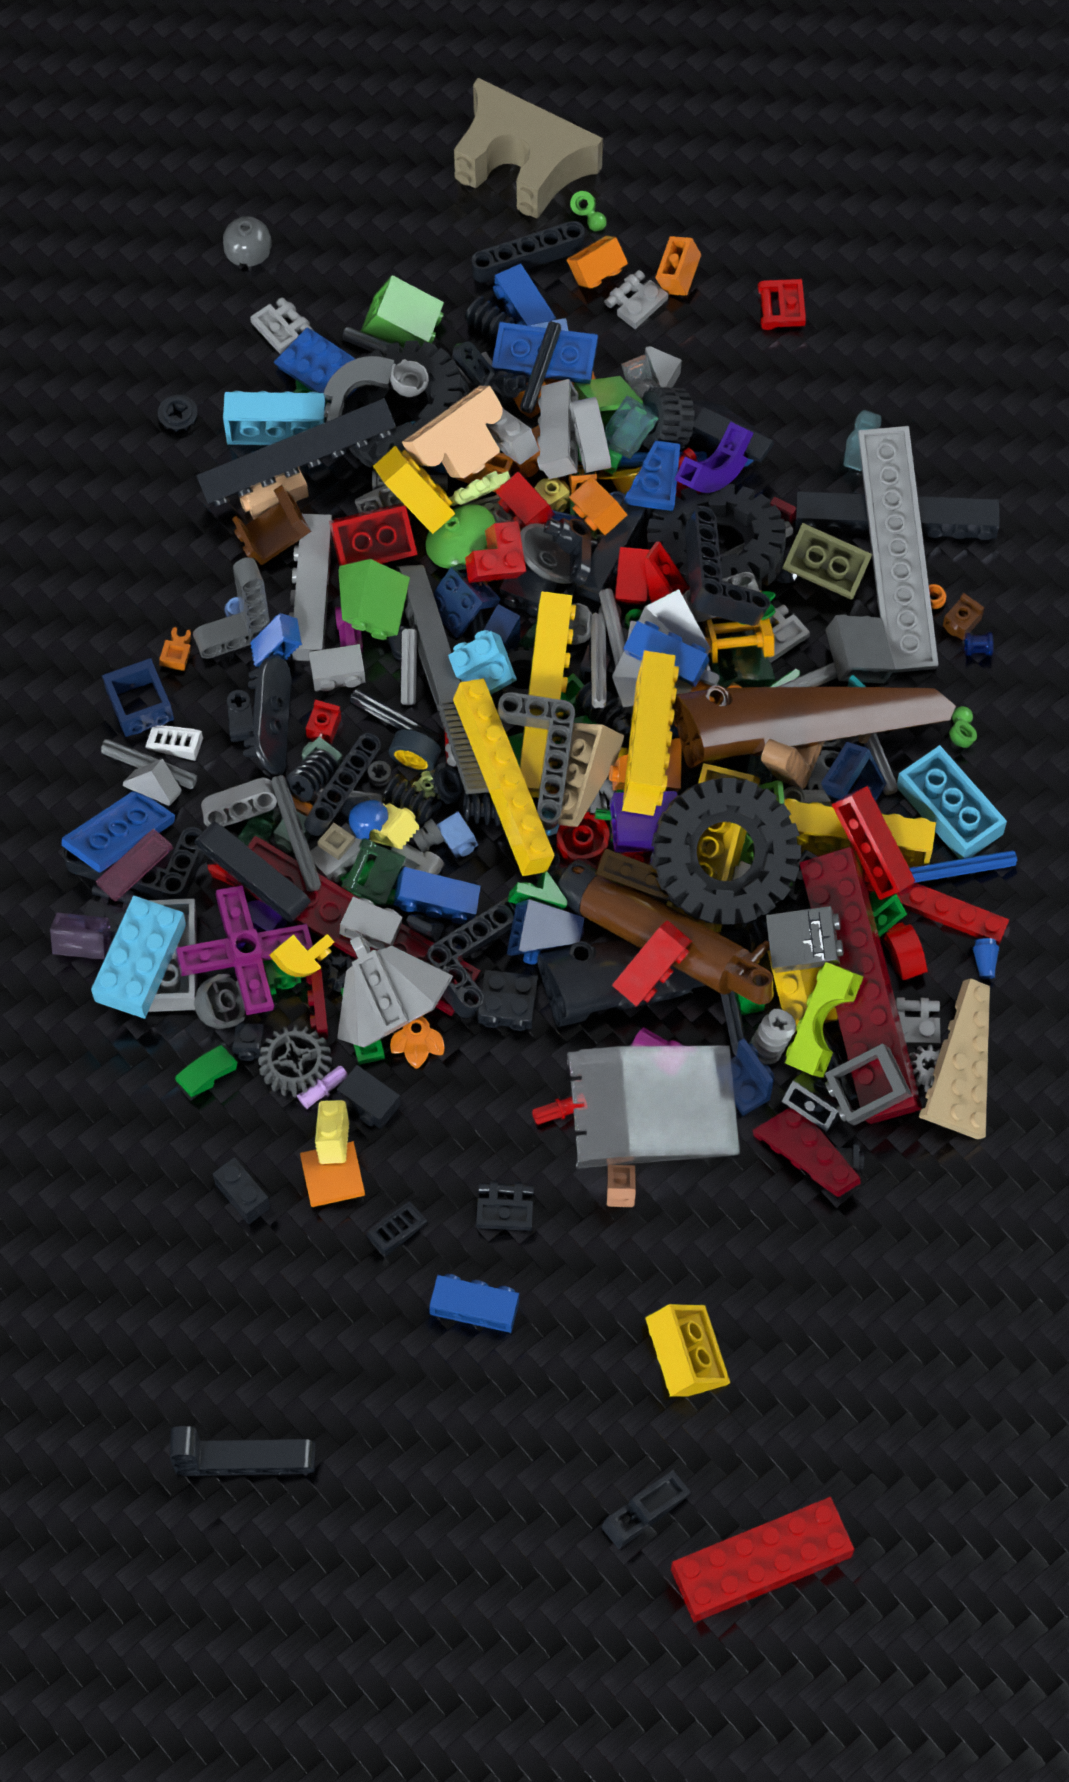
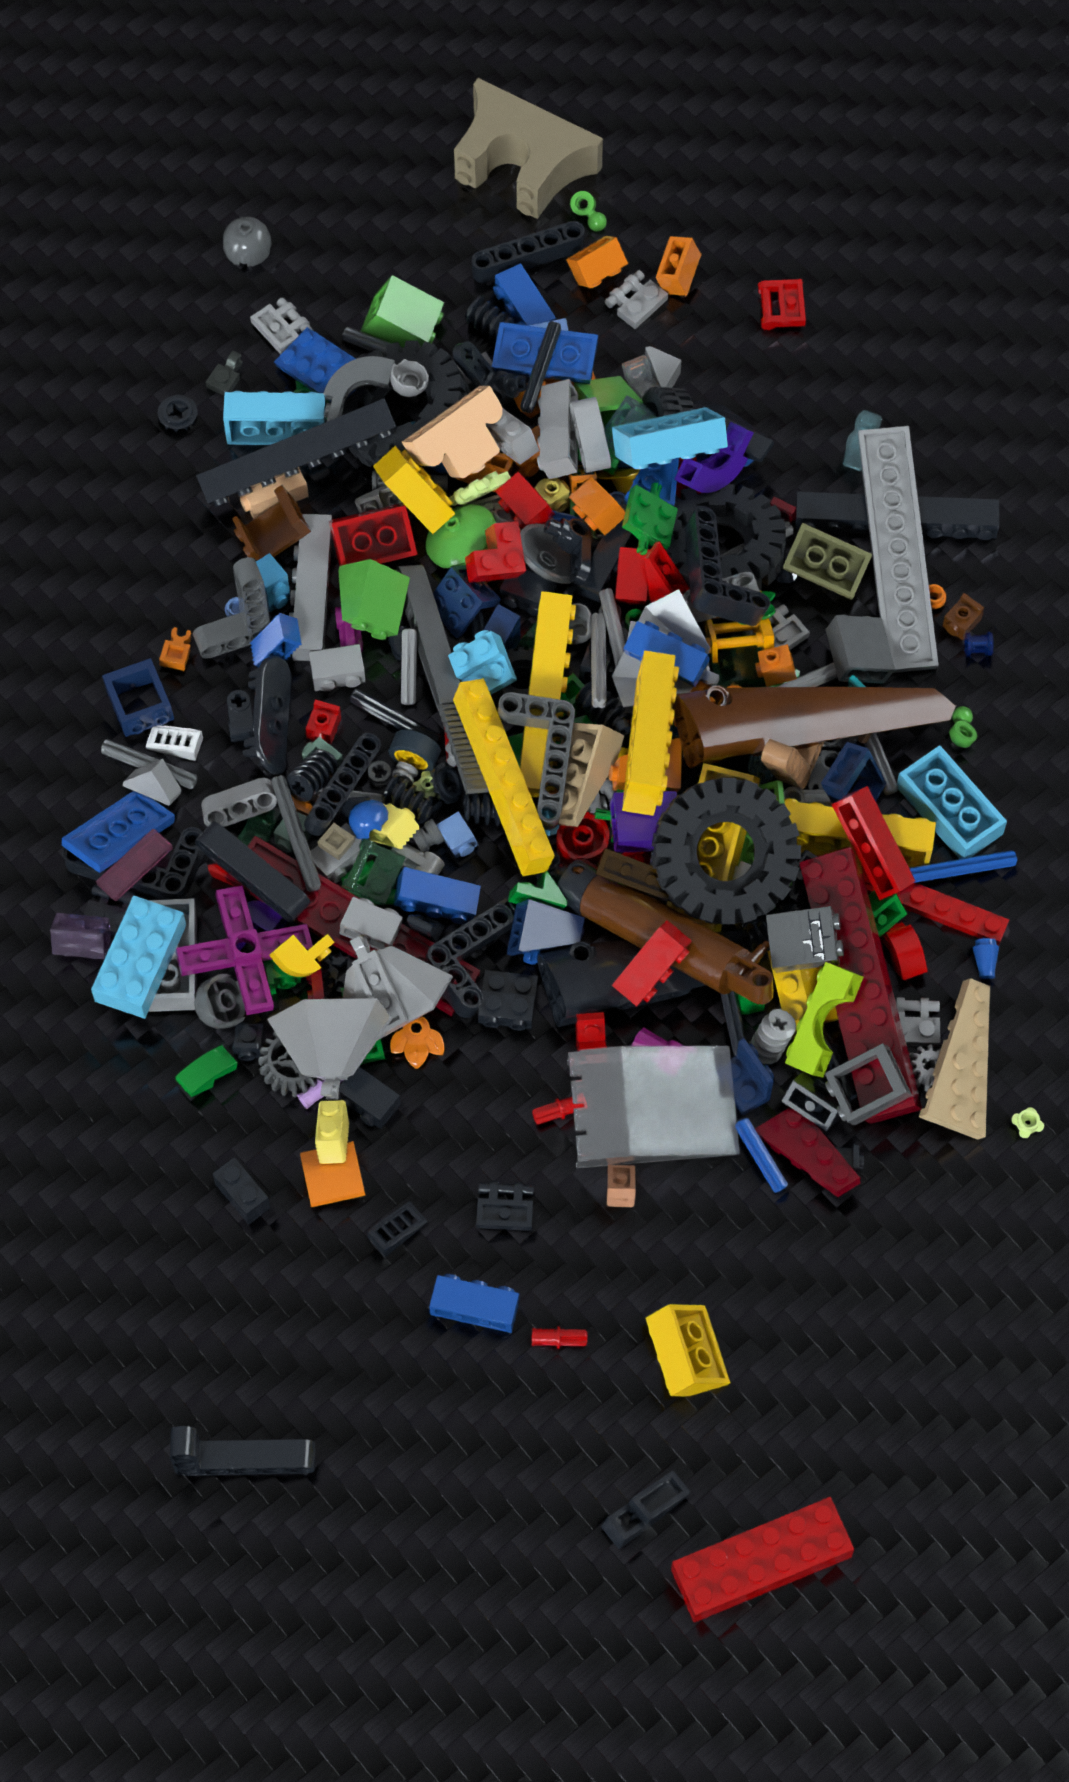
none -> pearl dark grey plate [205,351,243,396]
none -> dark azure brick [256,553,290,612]
none -> light grey panel [267,998,392,1100]
none -> light grey bush [392,761,418,786]
none -> red axle [532,1326,587,1349]
none -> red brick [576,1012,607,1059]
none -> medium azure brick [612,407,728,469]
none -> green plate [622,483,678,555]
none -> blue axle [735,1118,788,1192]
none -> orange brick [755,644,797,687]
none -> yellowish green plate [1012,1107,1044,1138]

